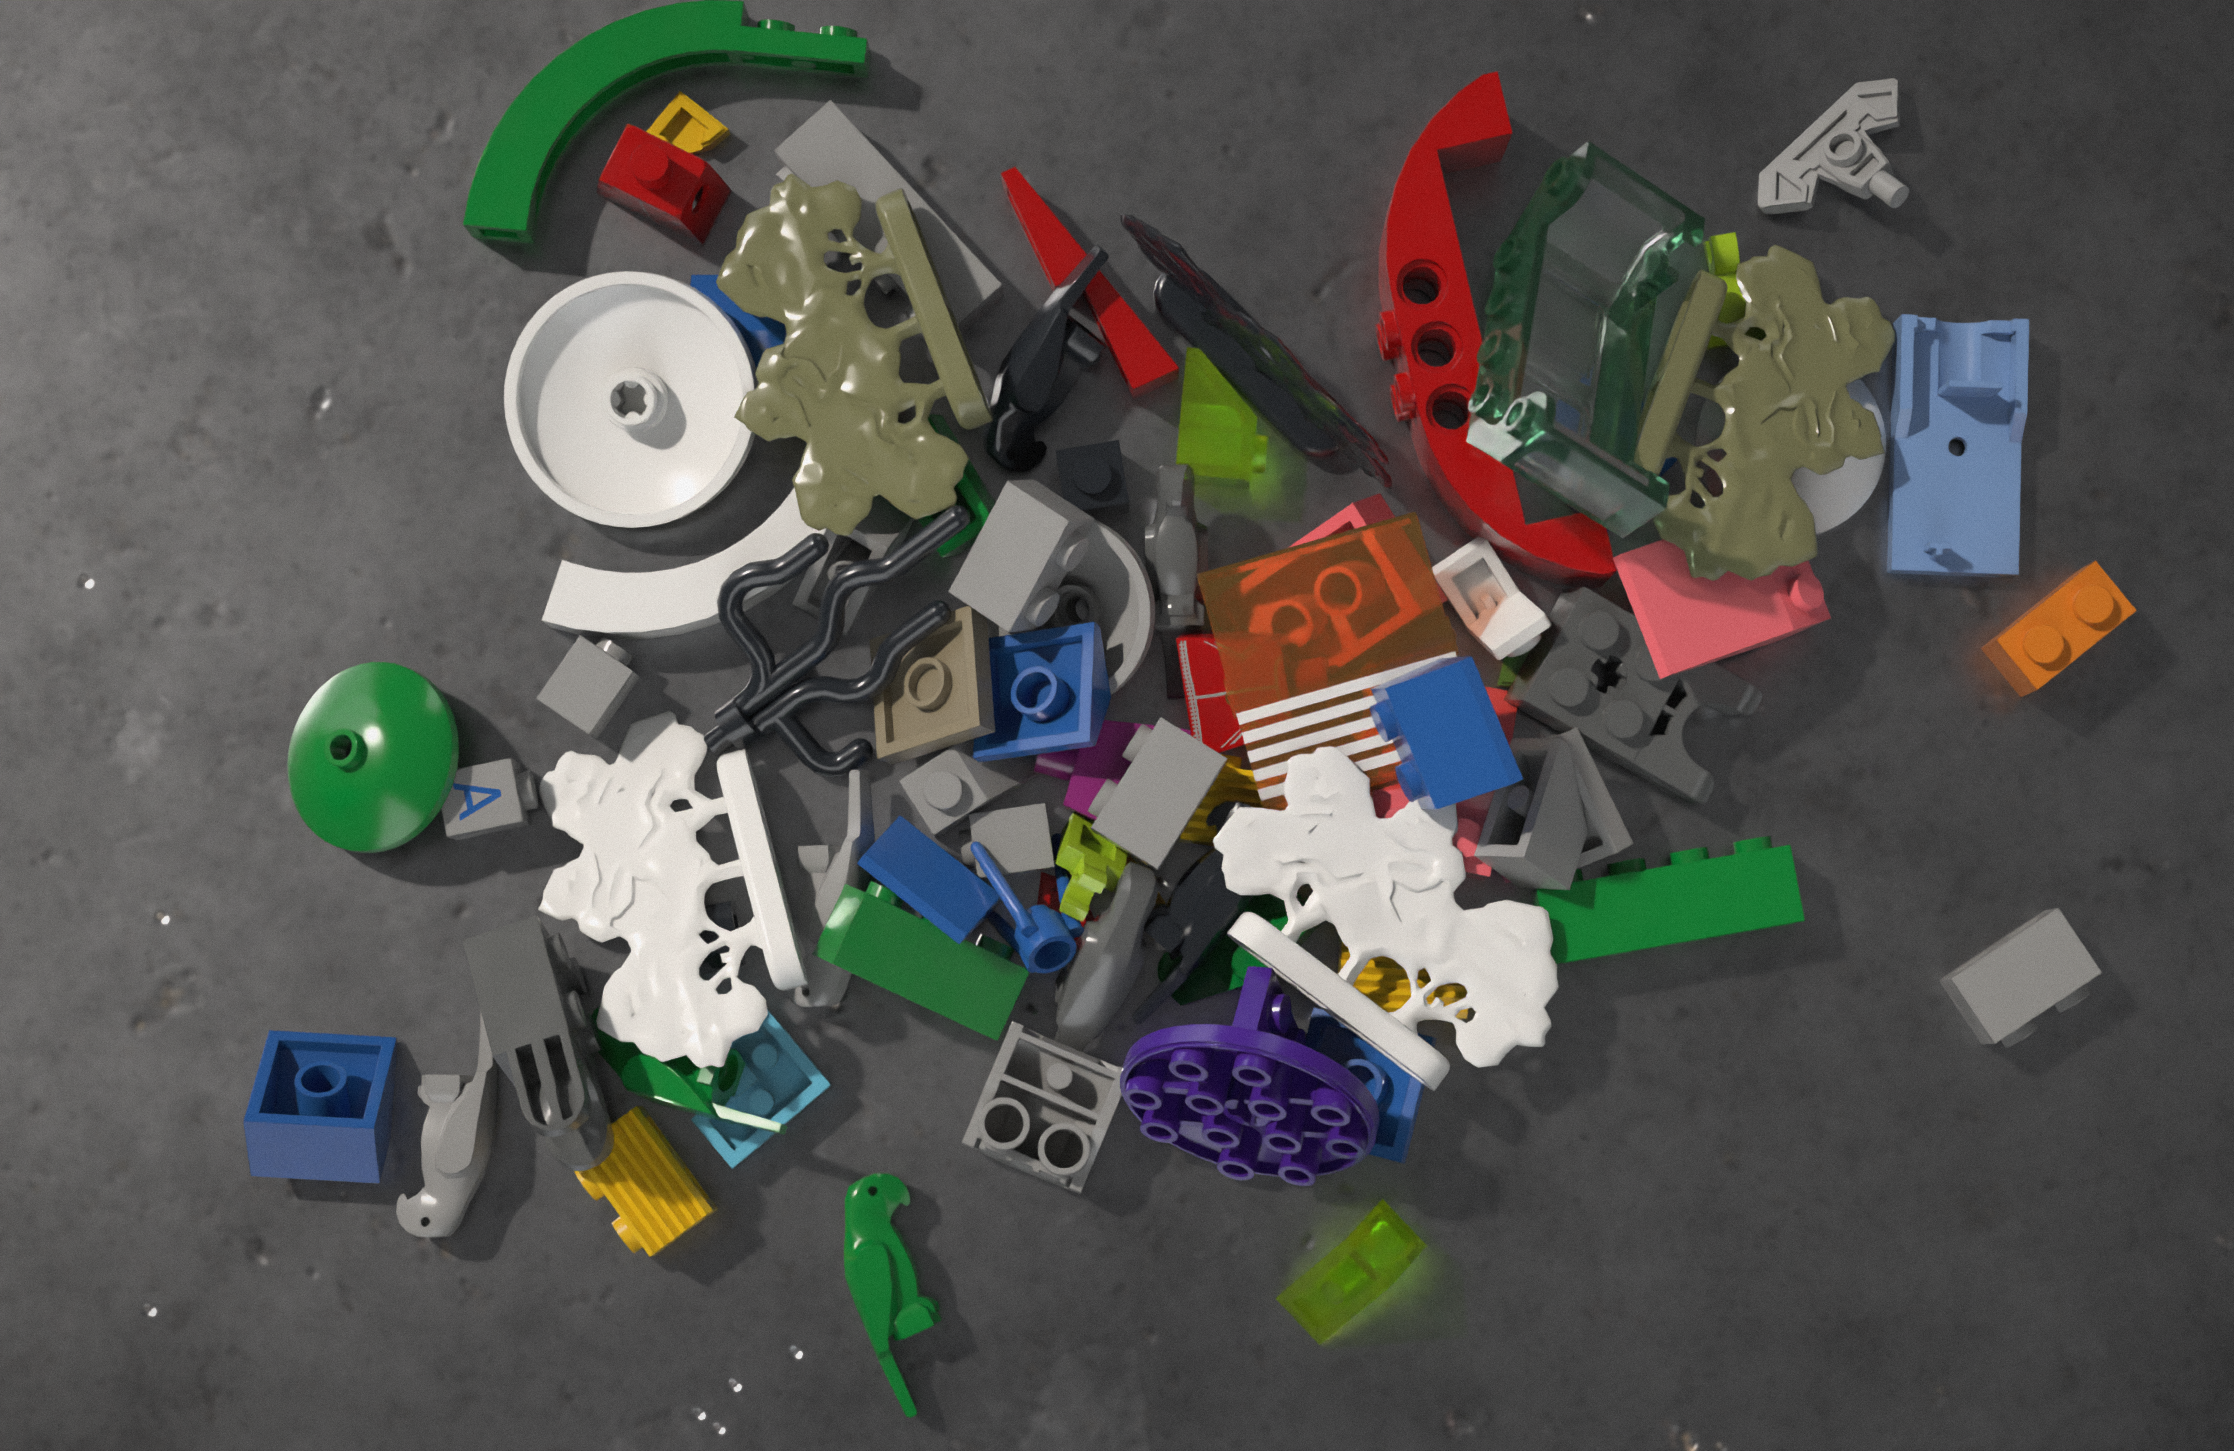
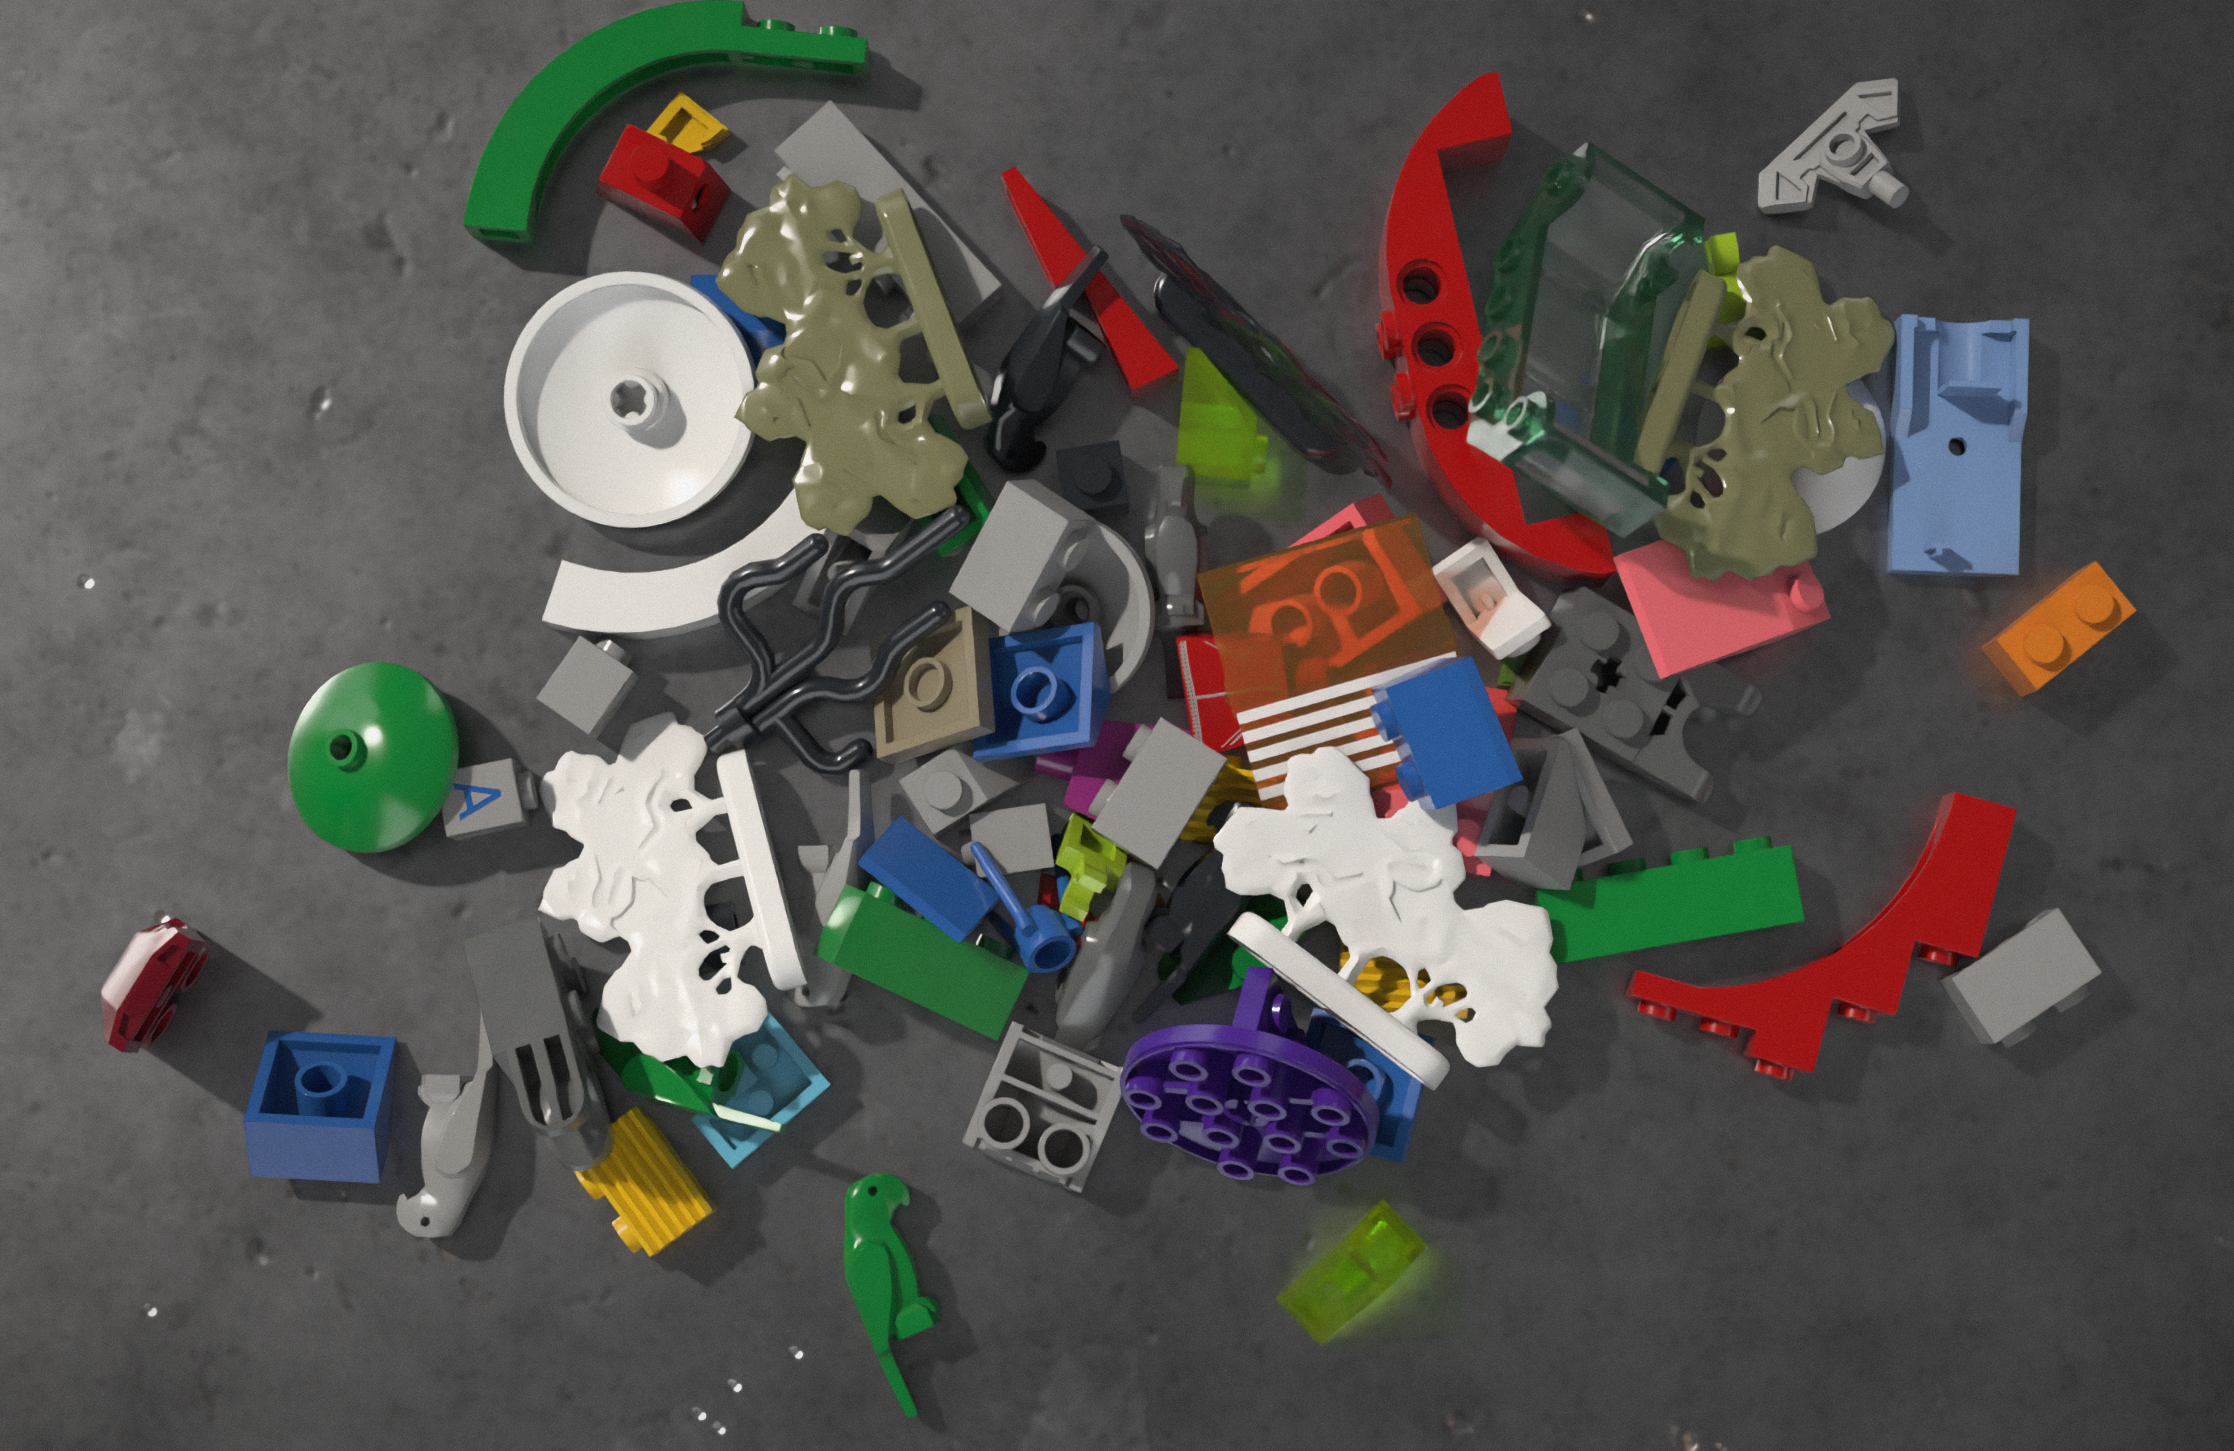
none -> dark red slope [101,918,211,1053]
none -> red arch [1624,792,2017,1082]

